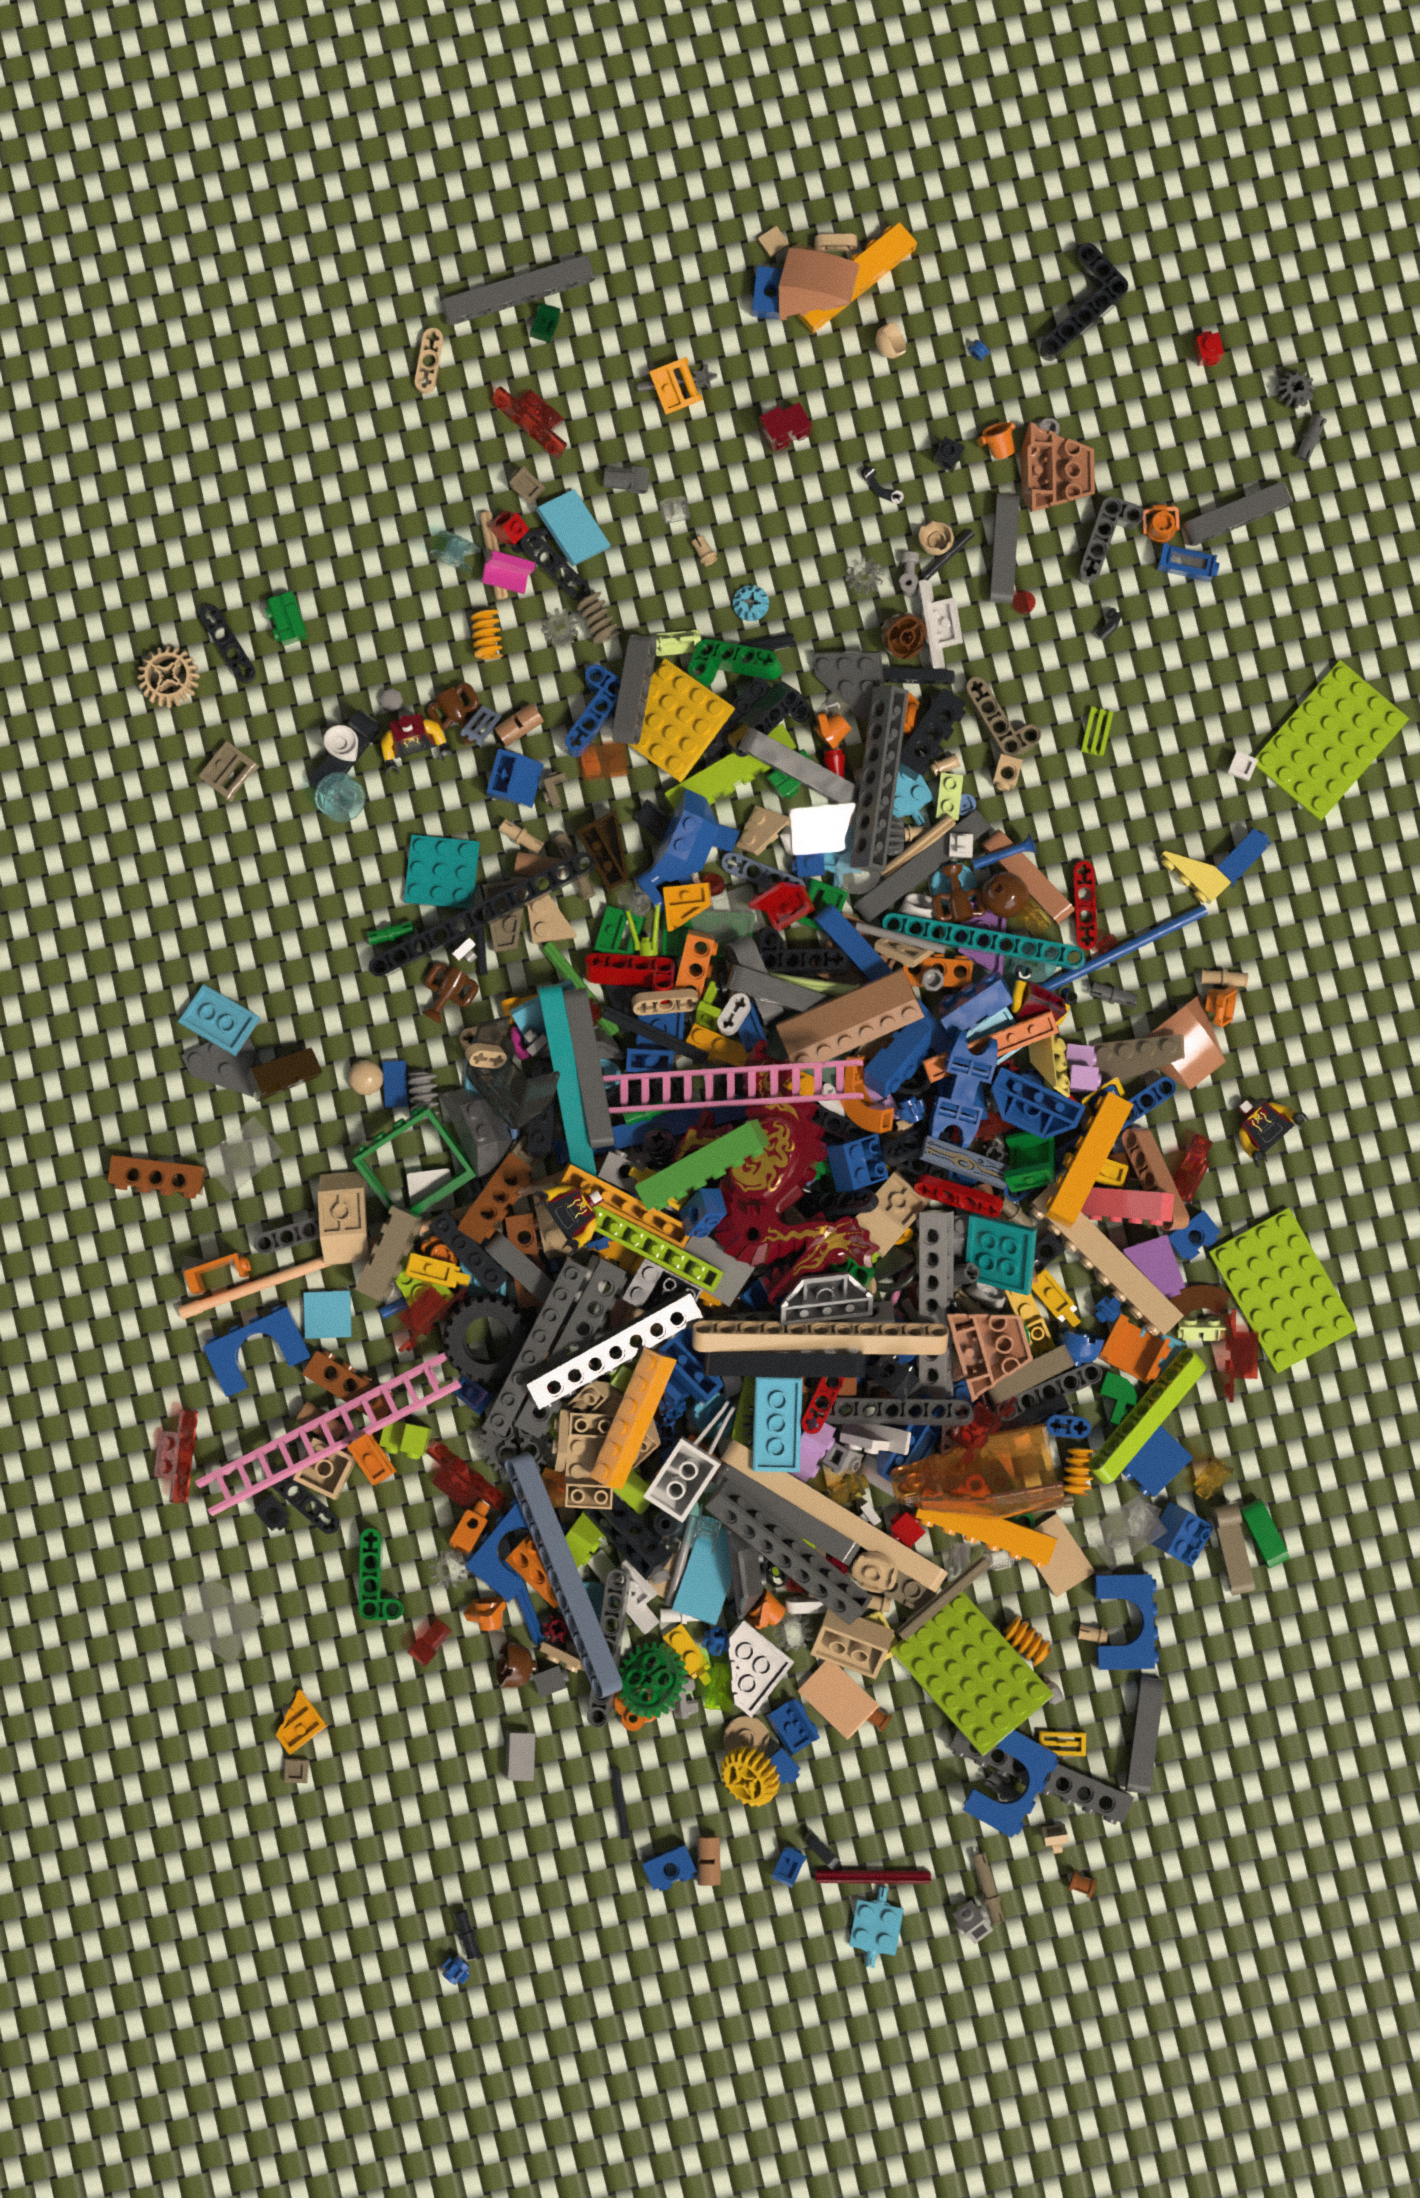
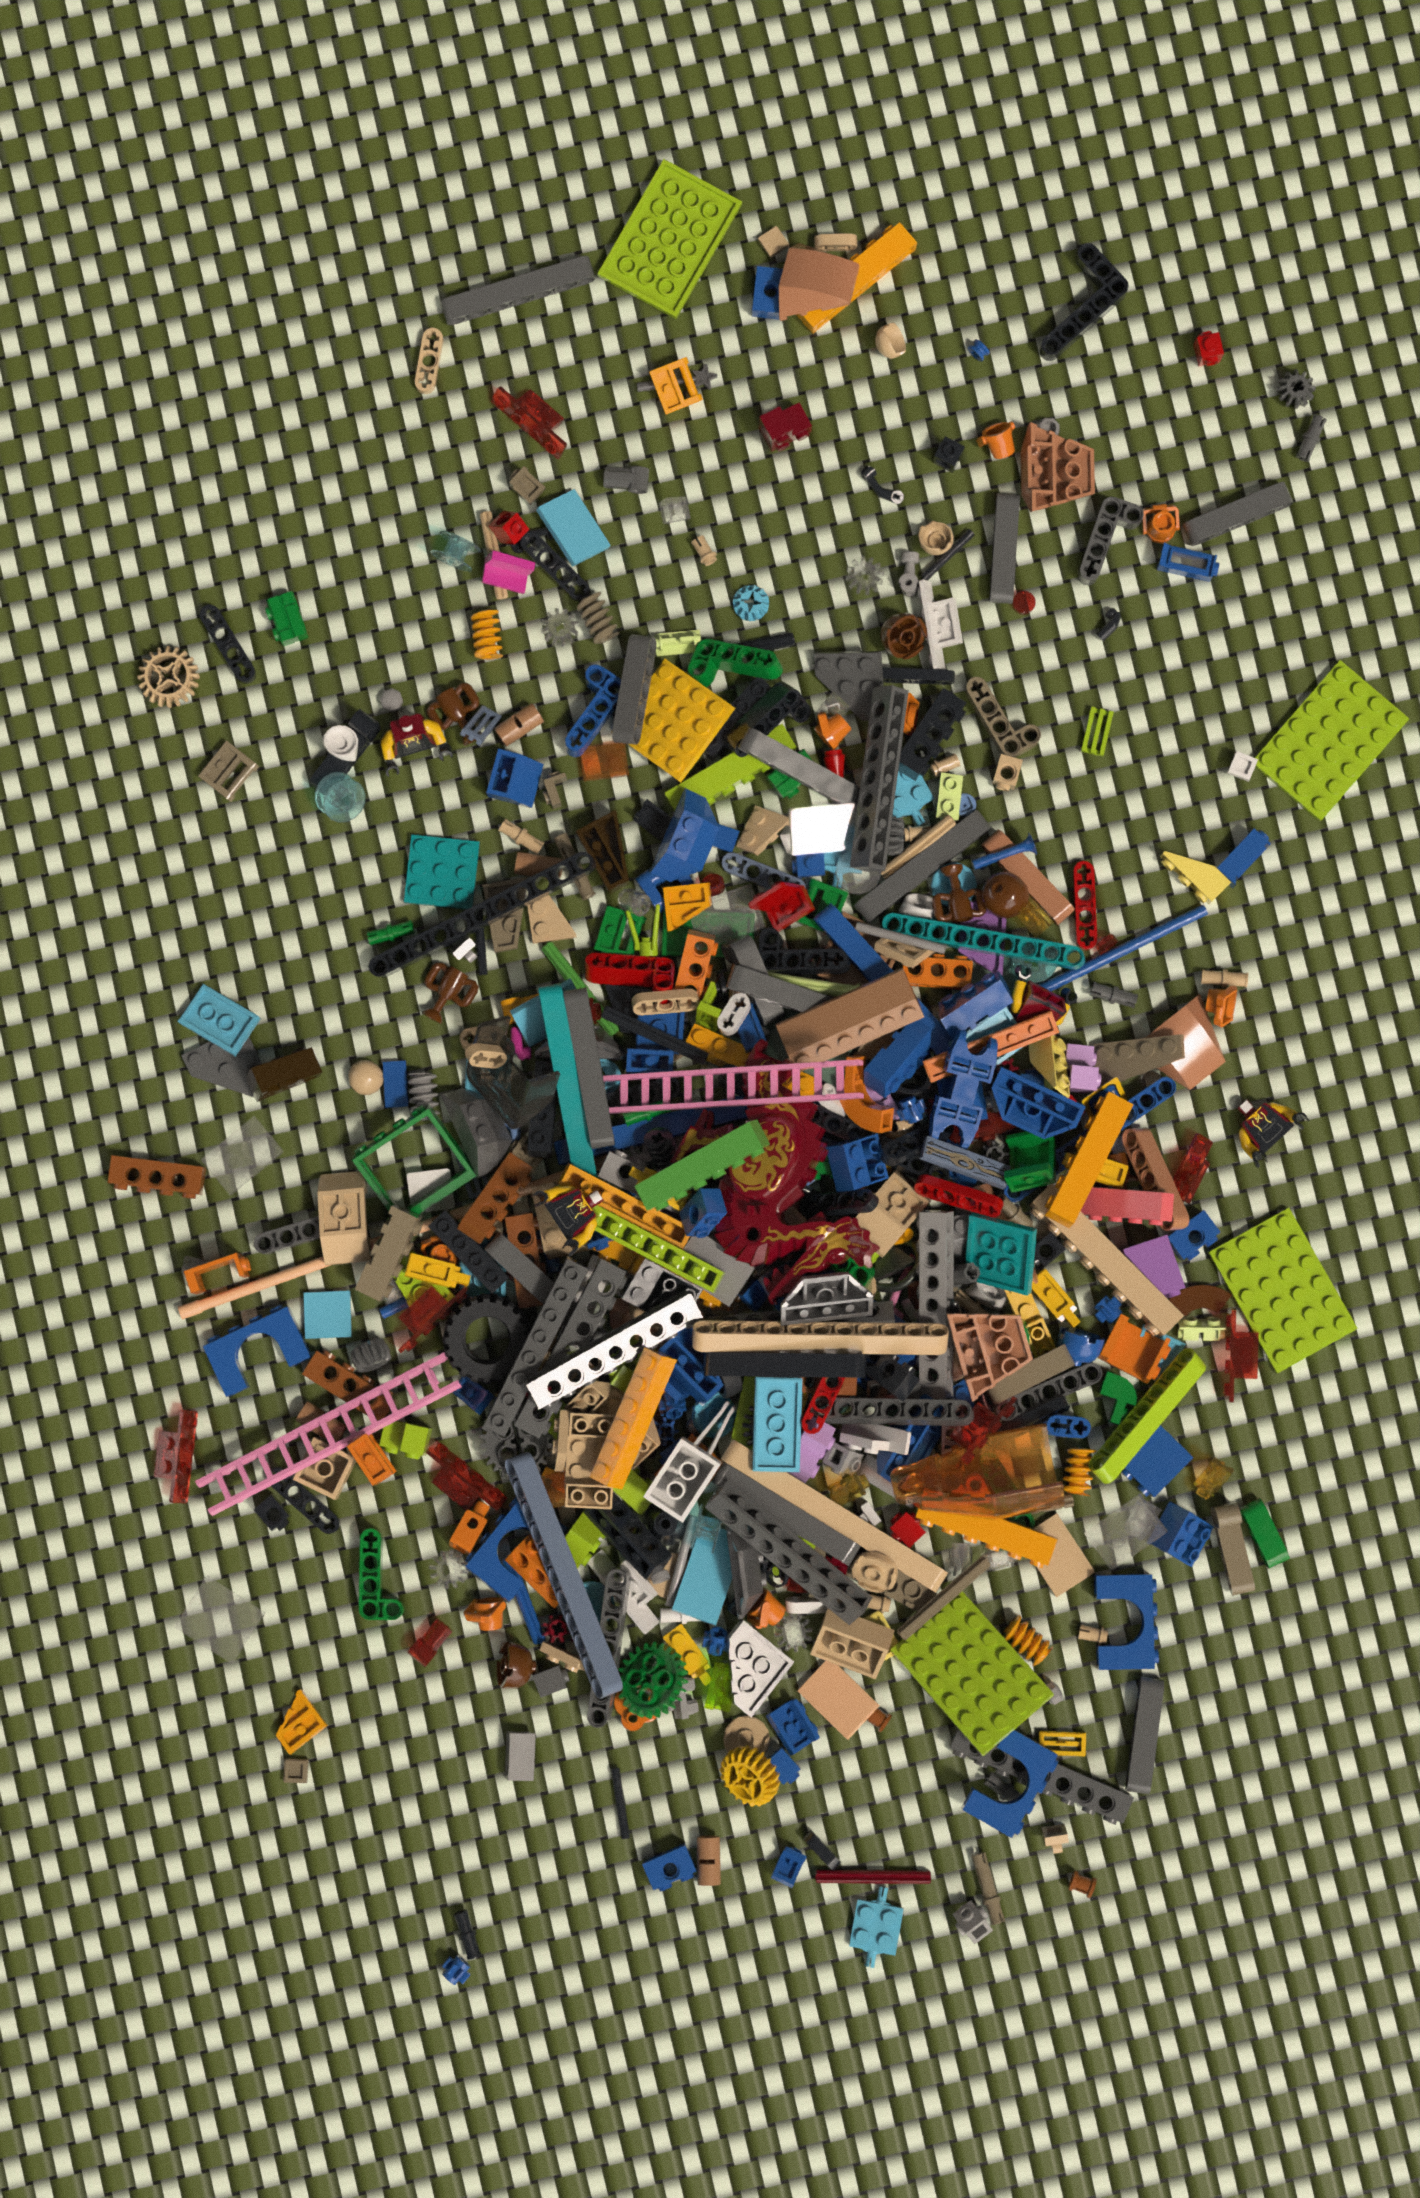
light grey tile [524,1028,548,1056] -> none
dark green bracket [530,303,561,343] -> none
light grey tile [921,969,944,992] -> none
white tile [949,833,973,858] -> none
none -> dark grey gear [351,1338,391,1373]
none -> lime plate [597,159,742,319]

